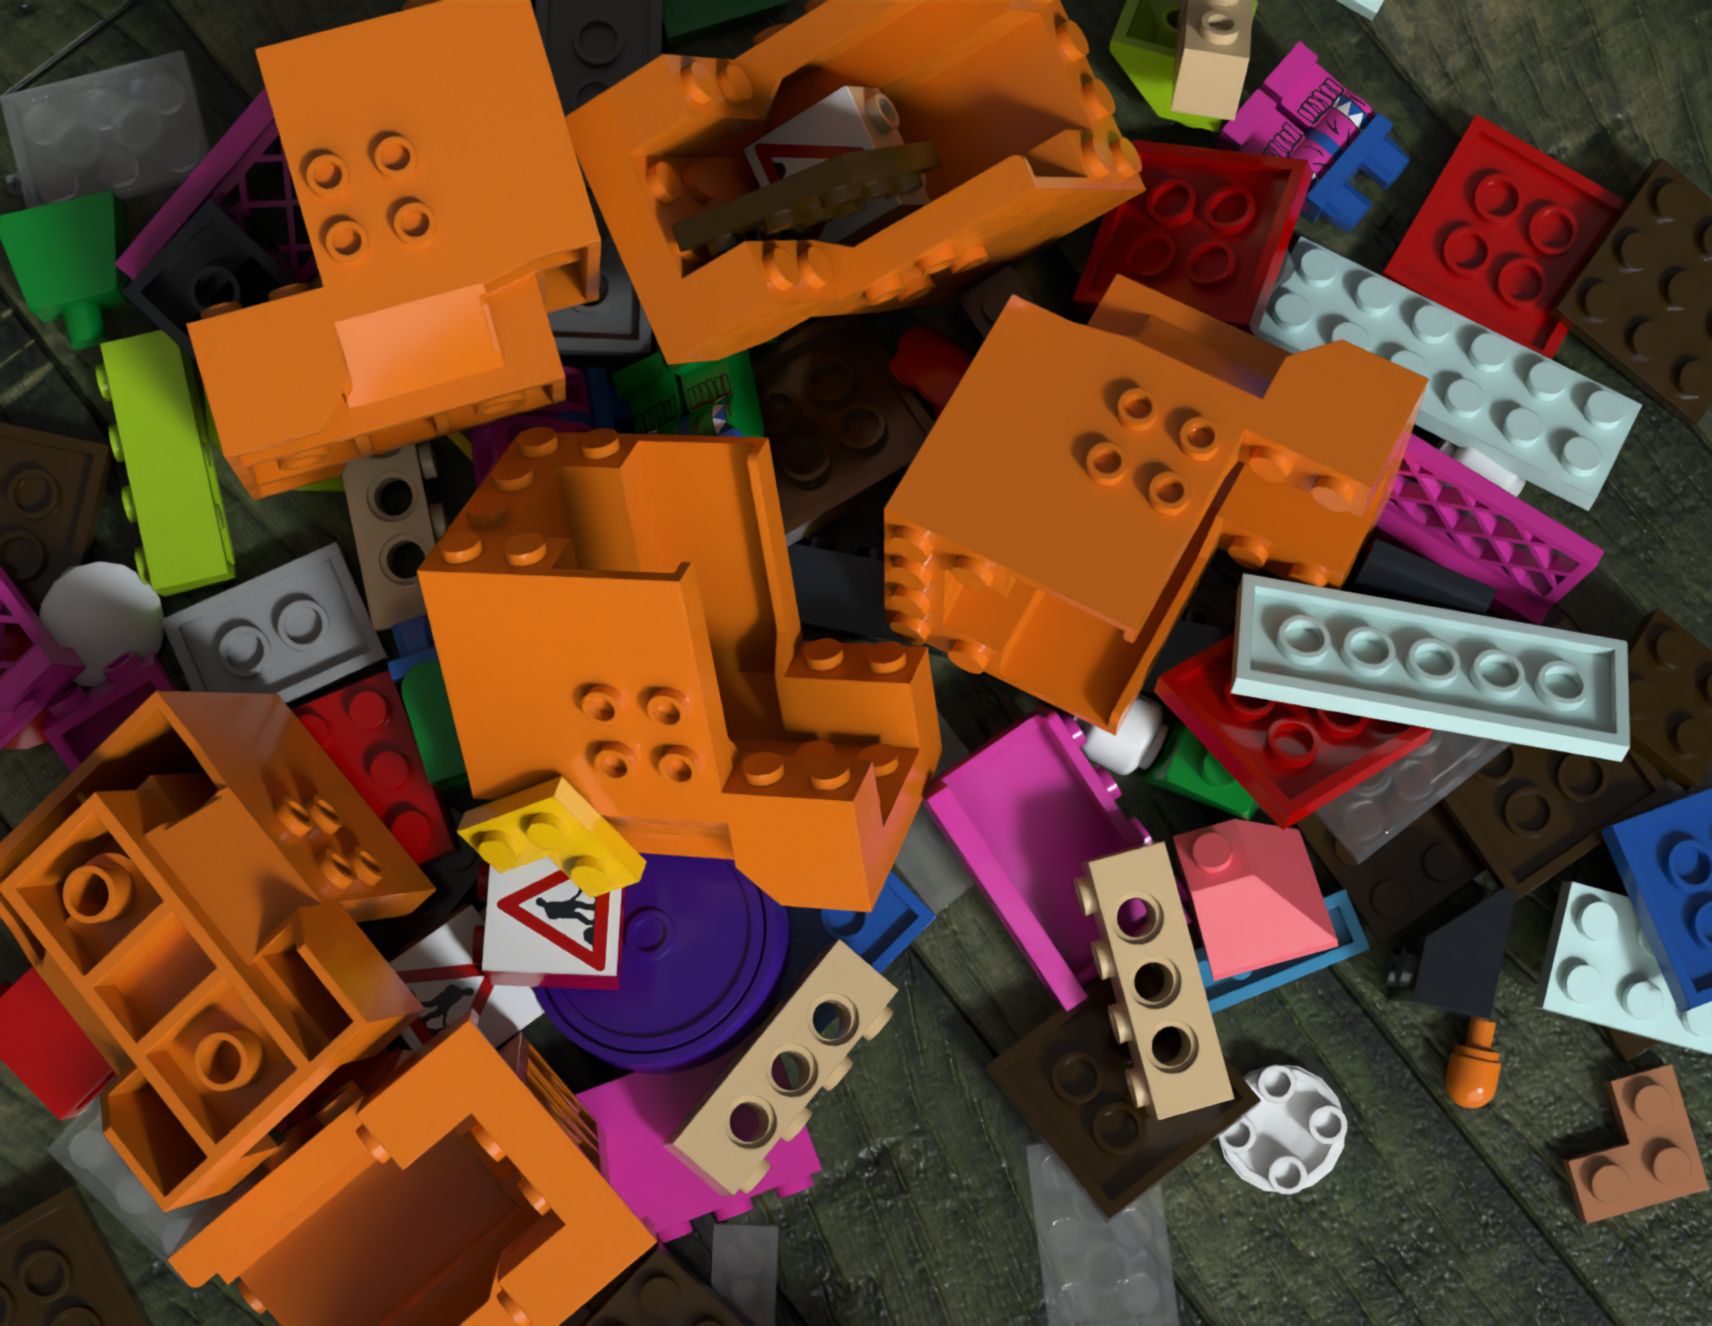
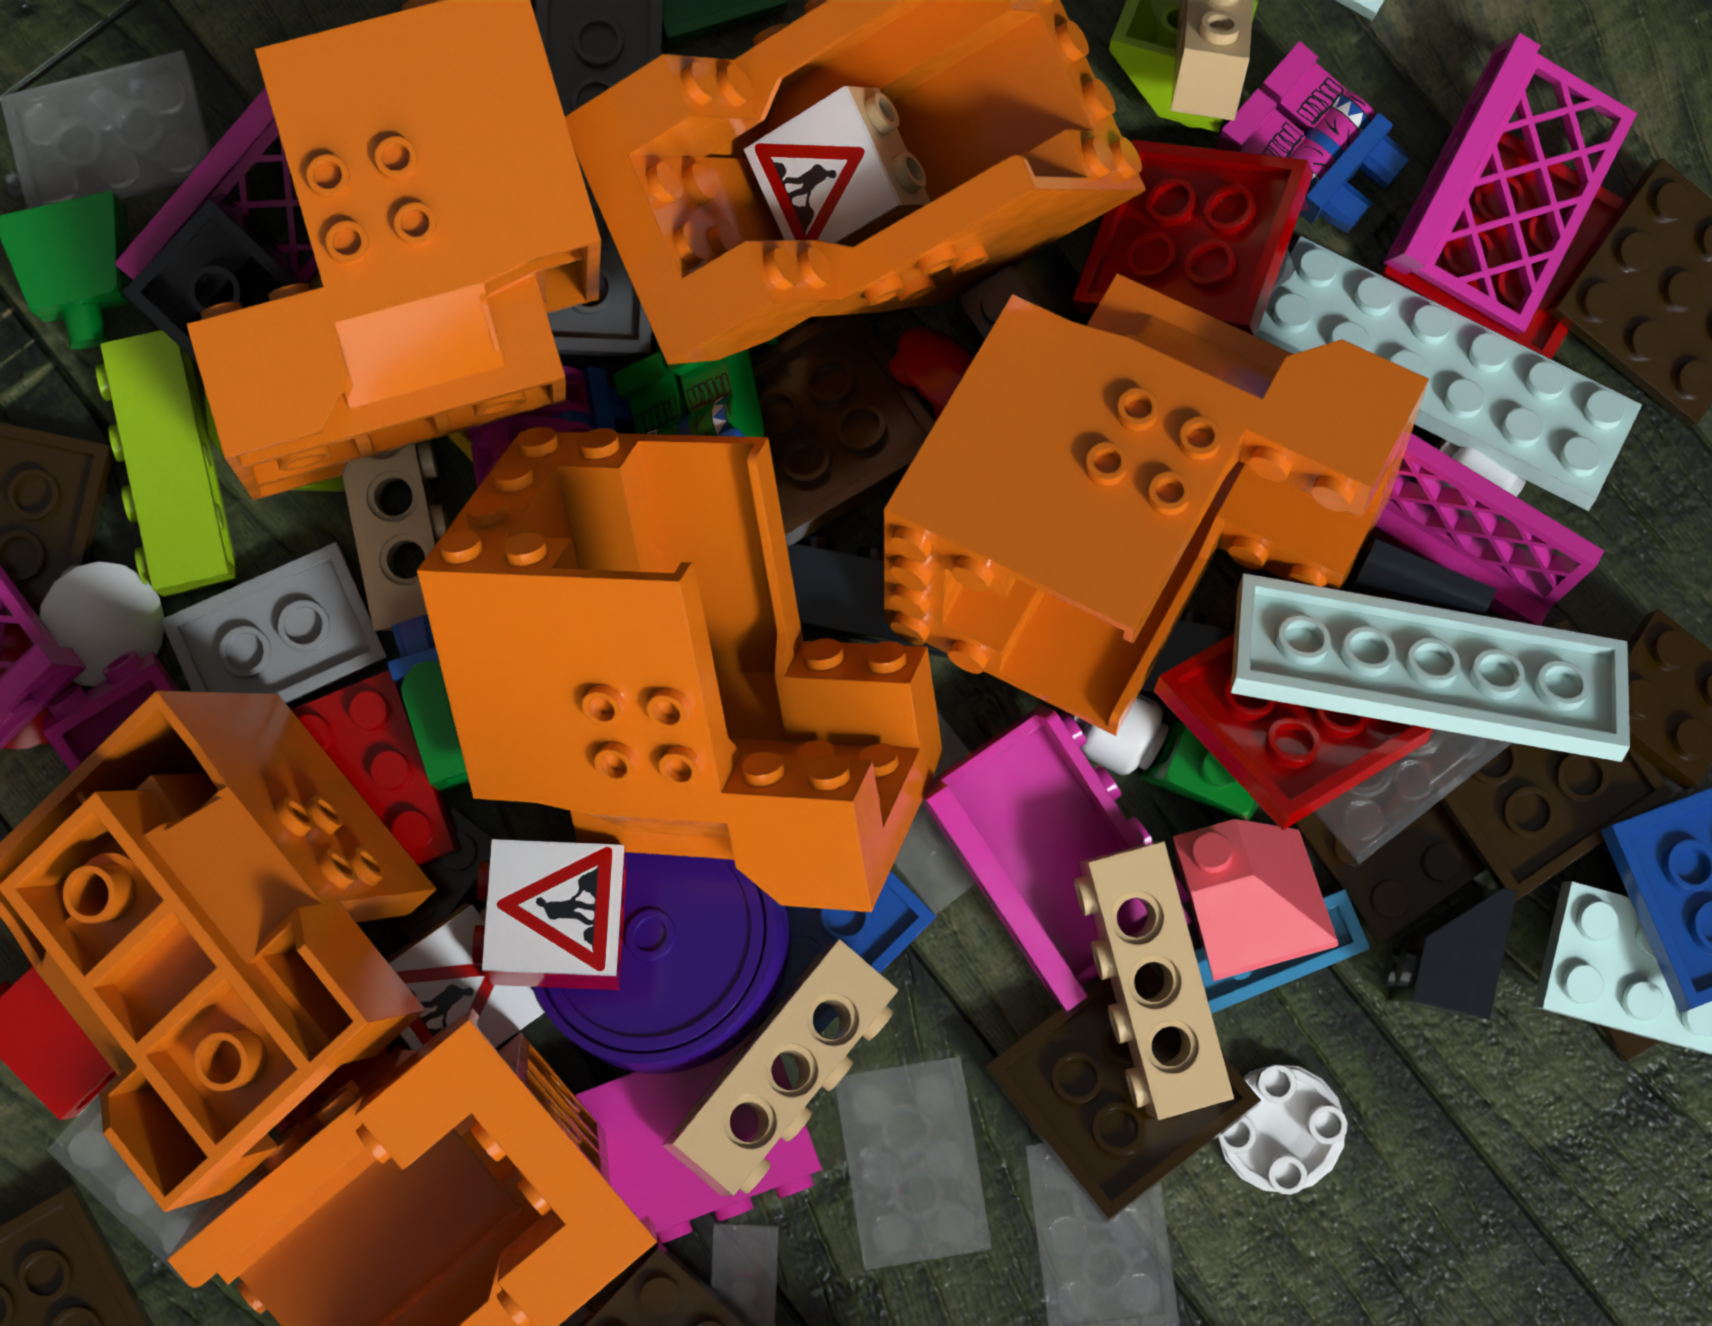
yellow plate [456,776,647,898] -> none
dark brown plate [671,140,943,258] -> none
orange cylinder [1445,1018,1501,1109] -> none
nougat plate [1562,1063,1710,1224] -> none
none -> clear plate [835,1056,992,1270]
none -> dark pink fence [1383,33,1637,334]

